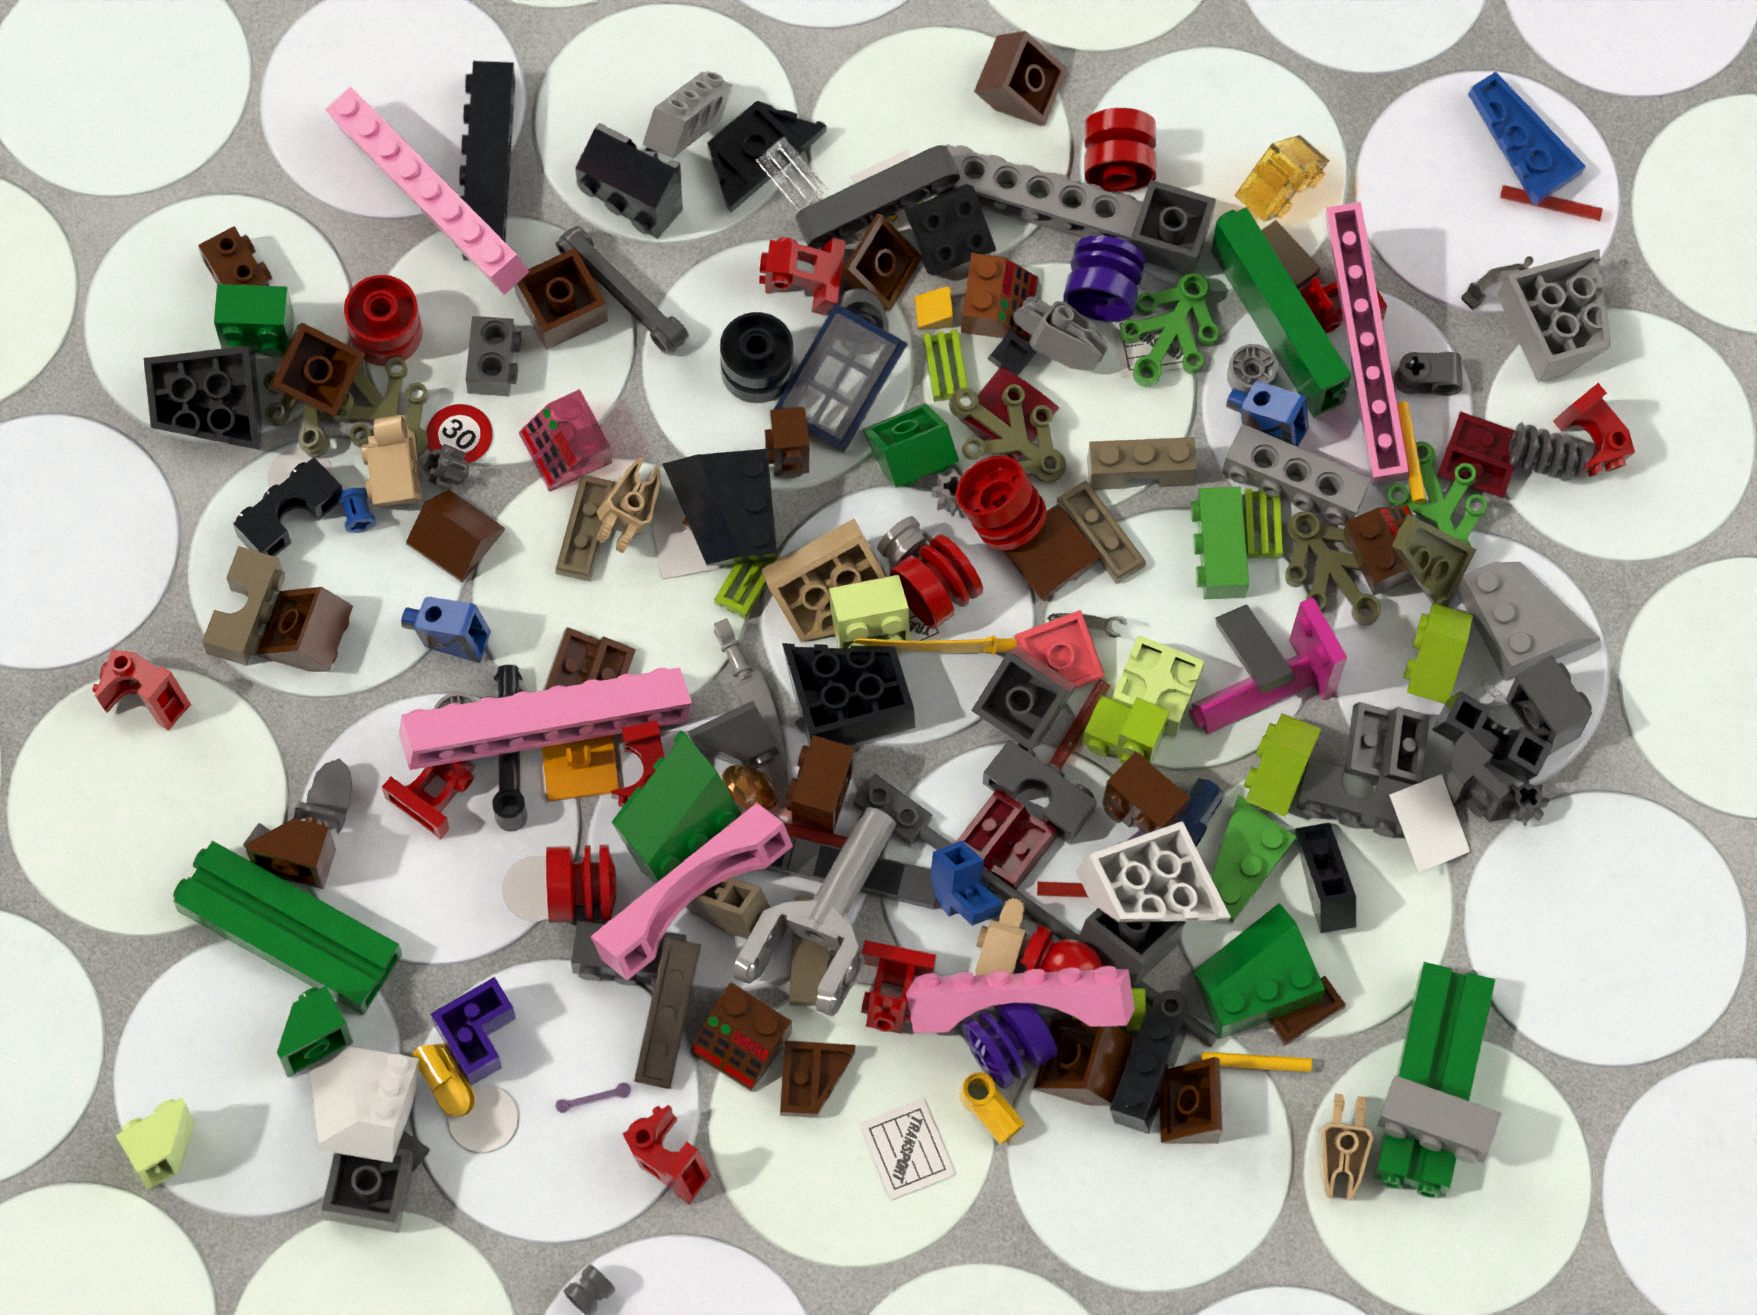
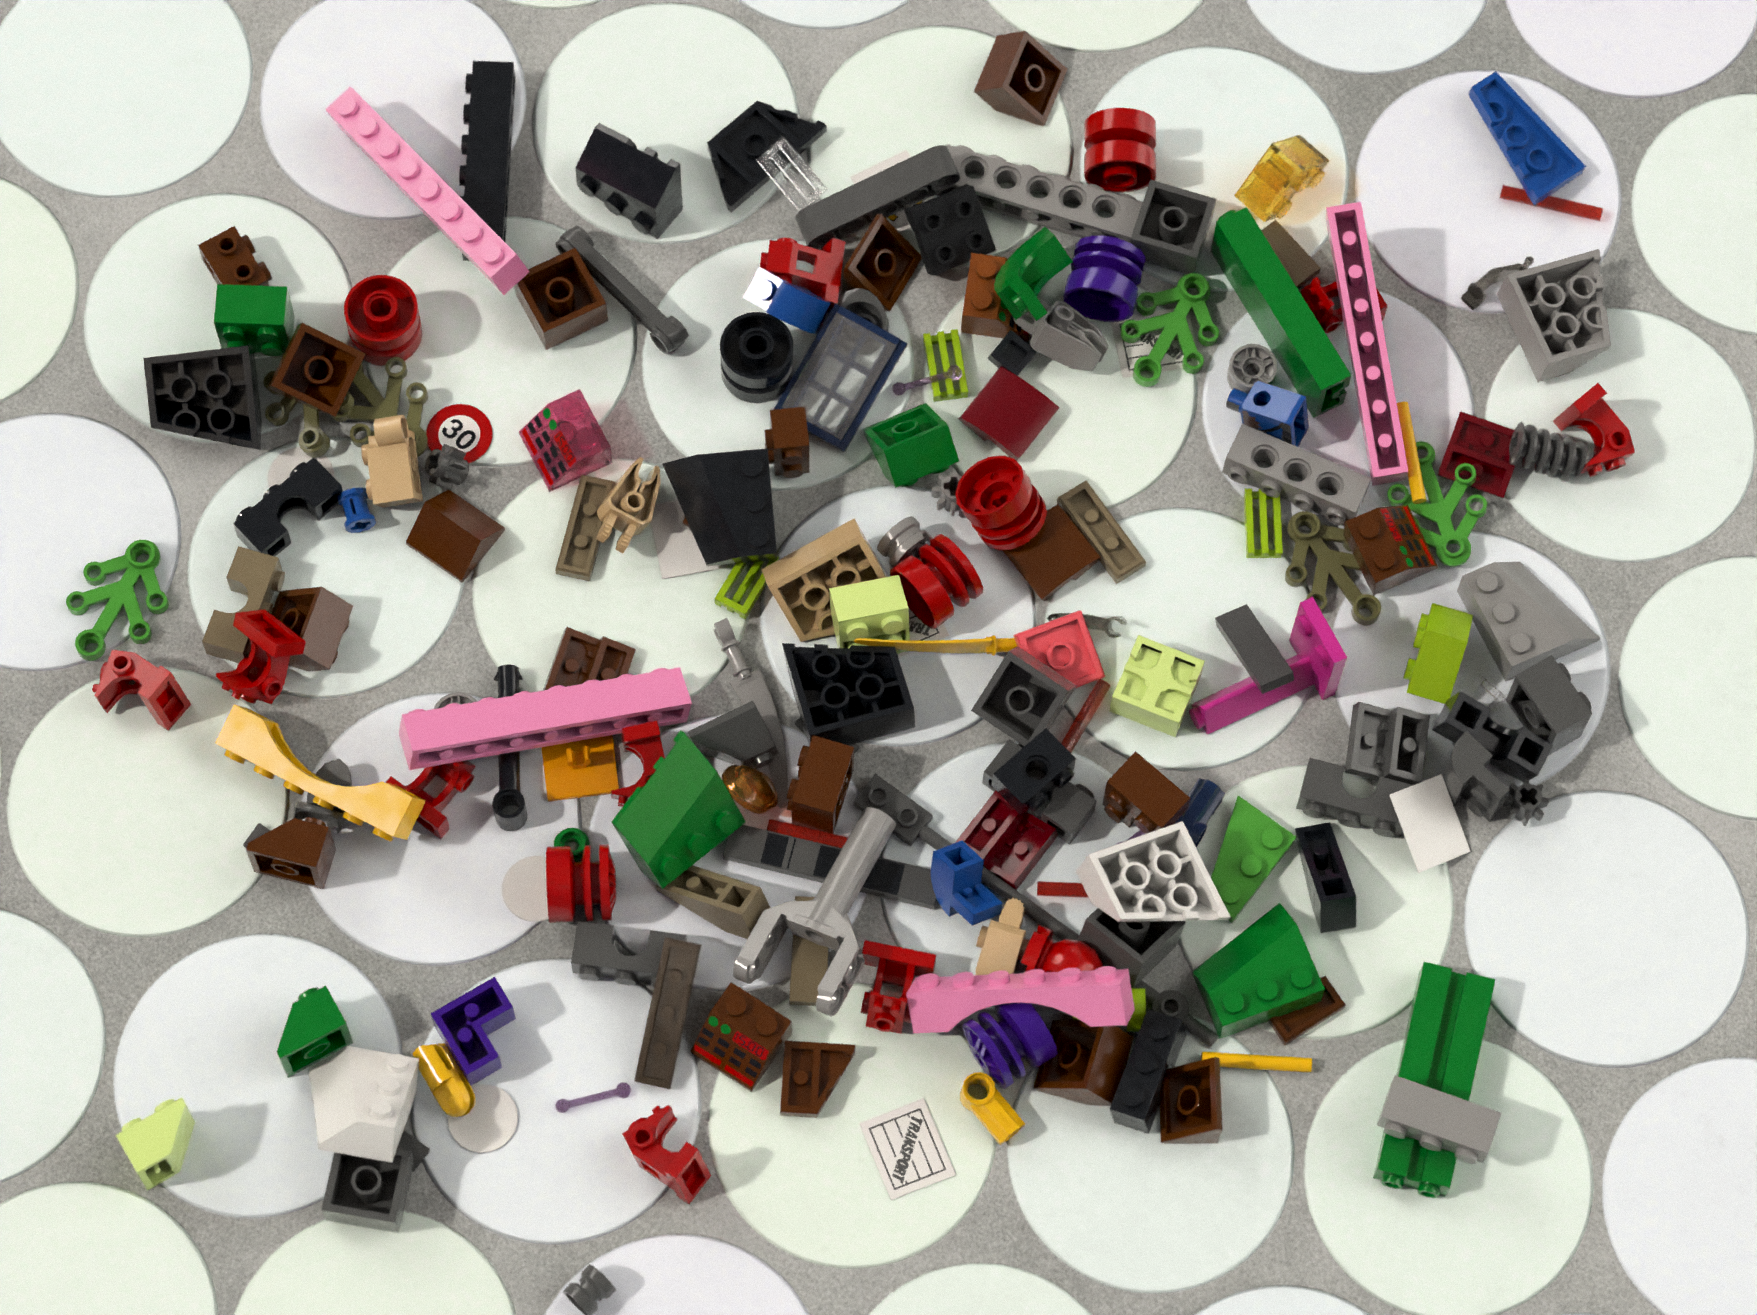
green brick [173,841,402,1015] -> none
blue torso [401,597,491,663] -> none
dark grey brick [465,316,521,396] -> none
bright pink arch [591,803,793,981] -> none
light grey brick [642,71,733,158] -> none
yellow slope [915,286,953,330] -> none
olive plant [949,384,1066,483] -> none
lime brick [1082,695,1170,765] -> none
dark tan arch [1087,437,1197,490] -> none
bright green brick [1190,487,1249,599] -> none
lime brick [1244,713,1322,817] -> none
tan hinge [1319,1093,1374,1201] -> none
olive wing [1392,514,1477,607] -> none
dark grey piece [1394,352,1463,396] -> none
none -> bright green plant [66,540,169,661]
none -> yellow arch [215,704,426,842]
none -> red tile [216,609,306,704]
none -> green plate [554,828,590,862]
none -> blue brick [743,267,831,334]
none -> hinge [892,365,962,396]
none -> black brick [992,728,1076,816]
none -> green arch [994,227,1073,321]

